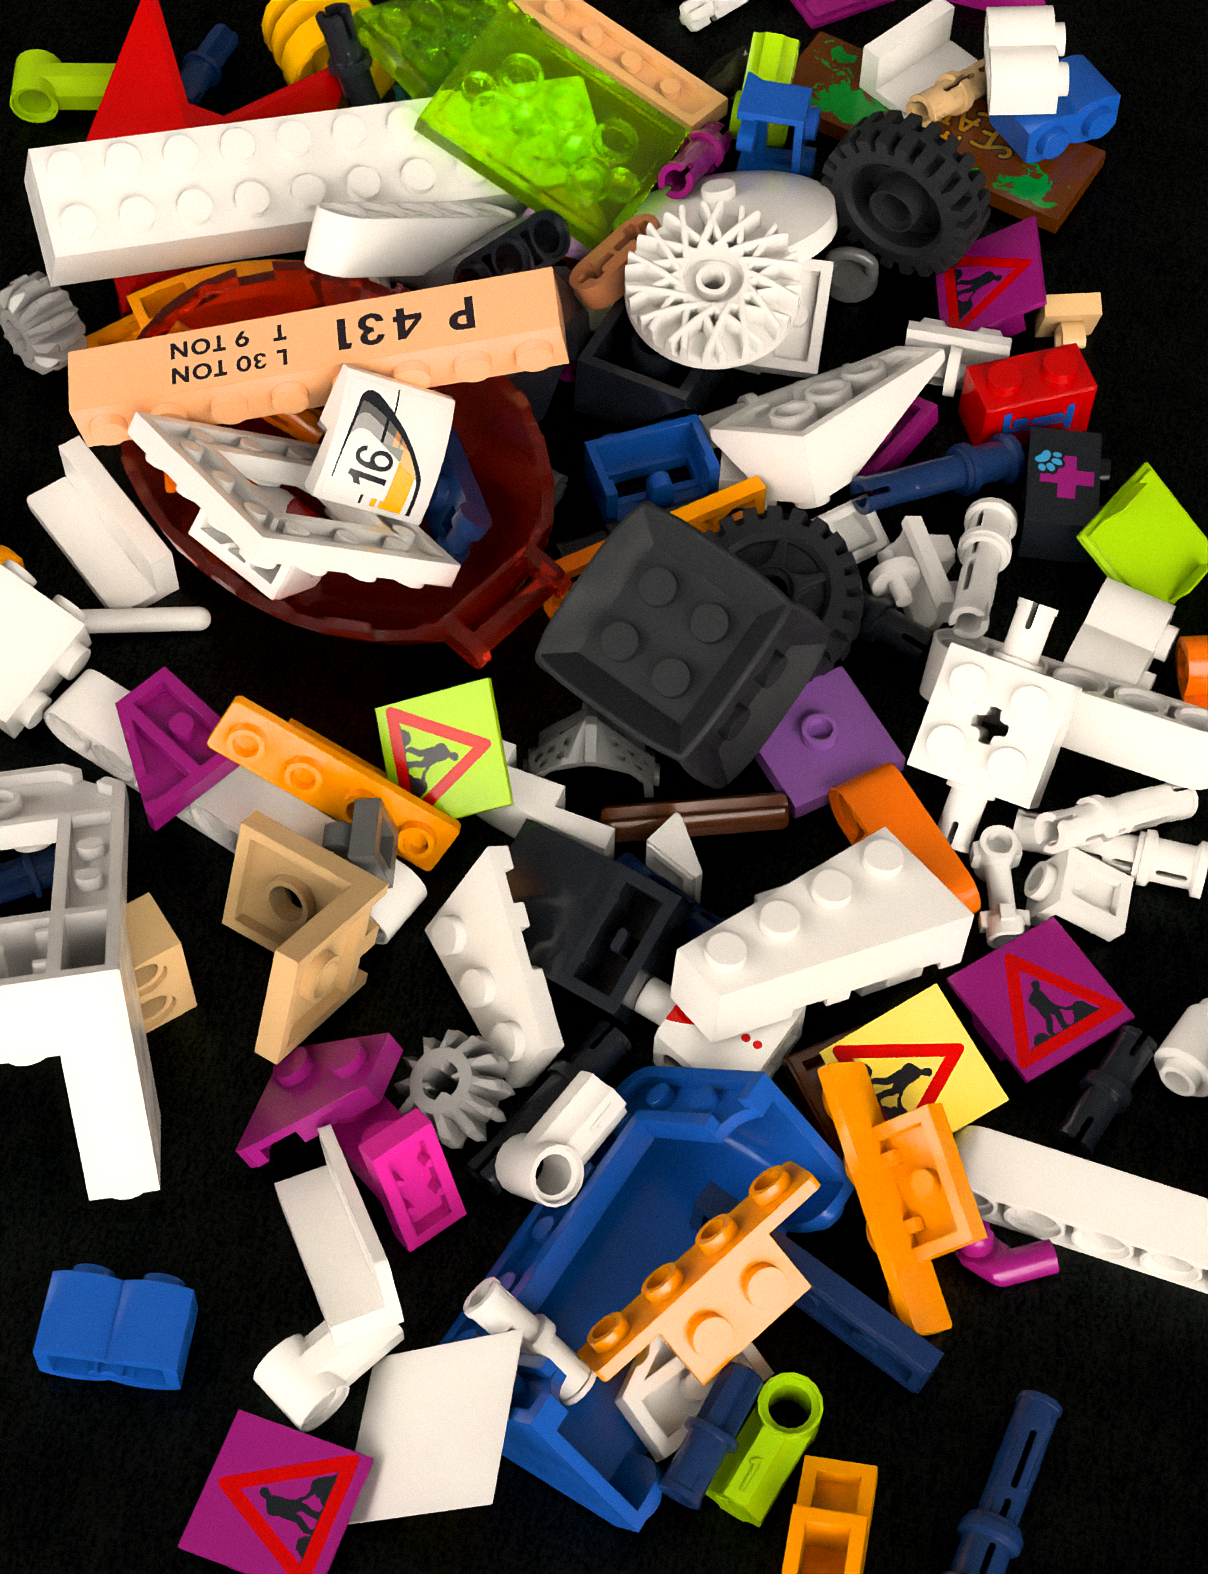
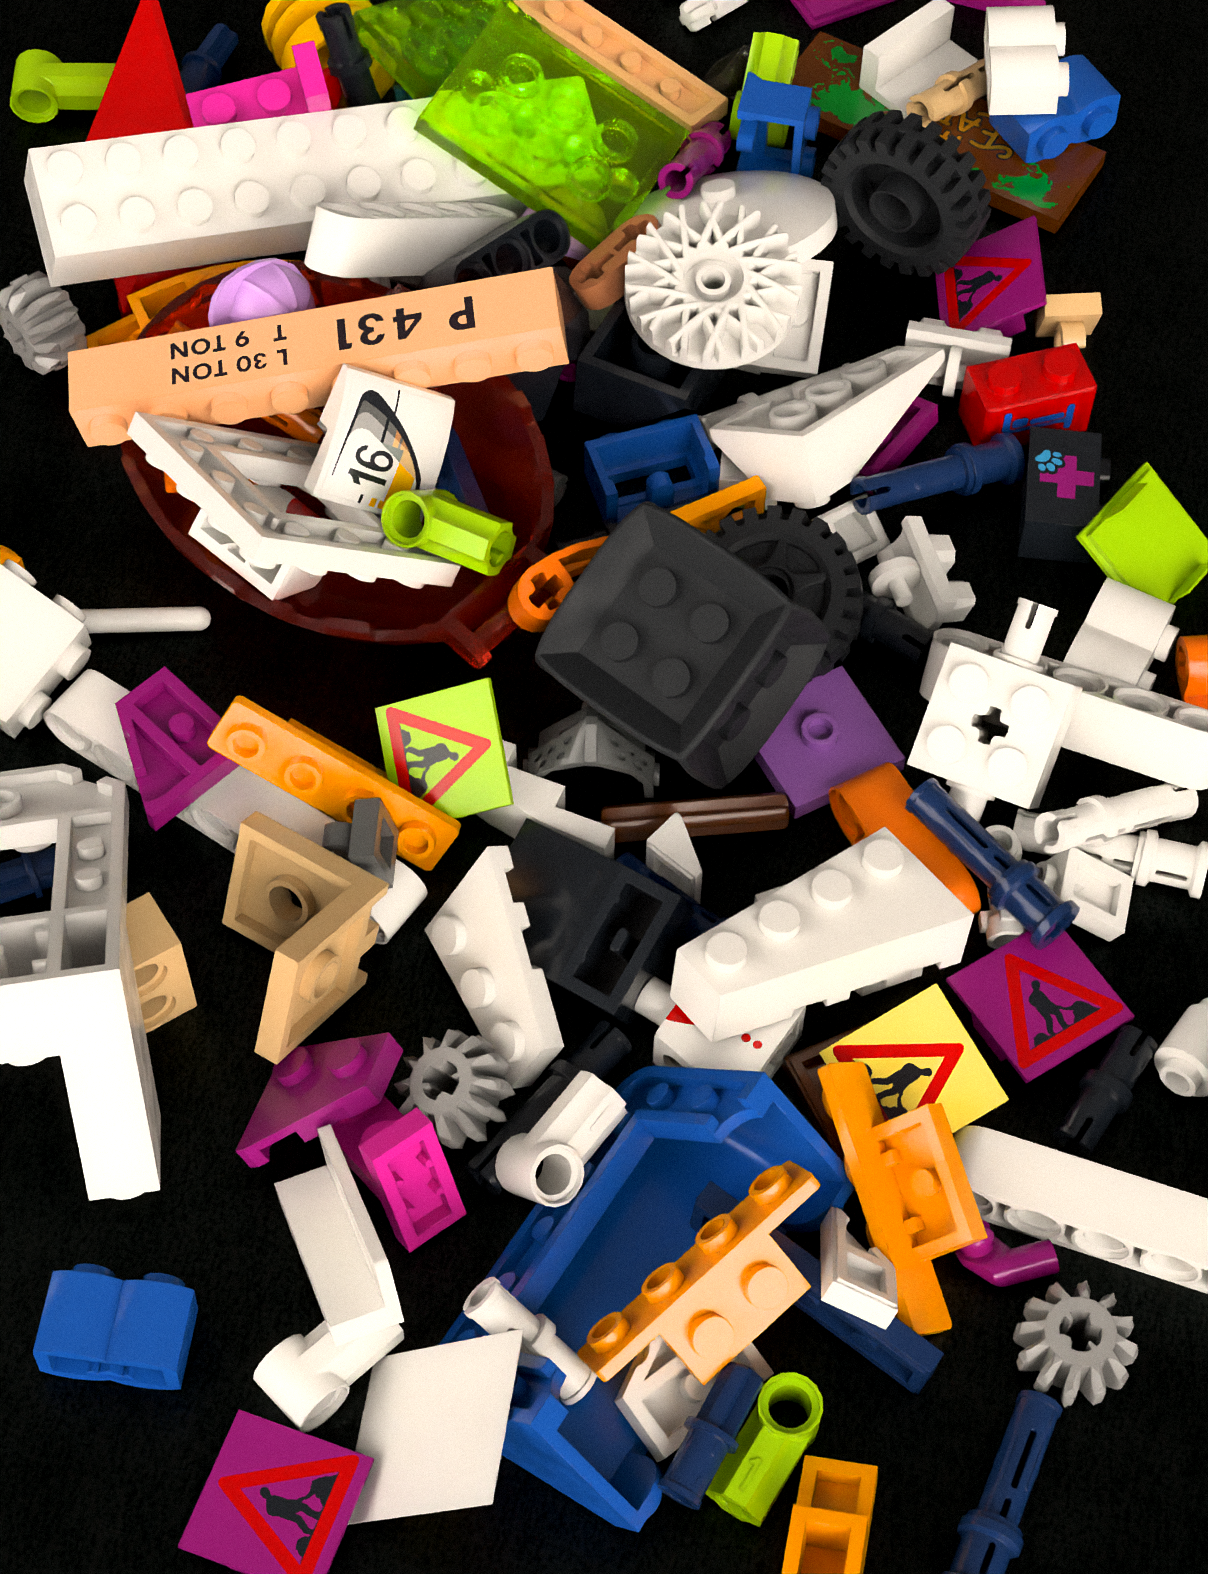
white panel [27,436,180,609] -> none
dark grey tile [824,246,879,303] -> none
white pin [948,497,1019,639] -> none
none -> dark pink bracket [185,40,332,128]
none -> lavender piece [208,257,316,327]
none -> lime piece [381,488,517,576]
none -> orange panel [508,536,608,632]
none -> white tile [820,1207,898,1330]
none -> dark blue pin [905,778,1080,950]
none -> light grey gear [1013,1280,1138,1407]

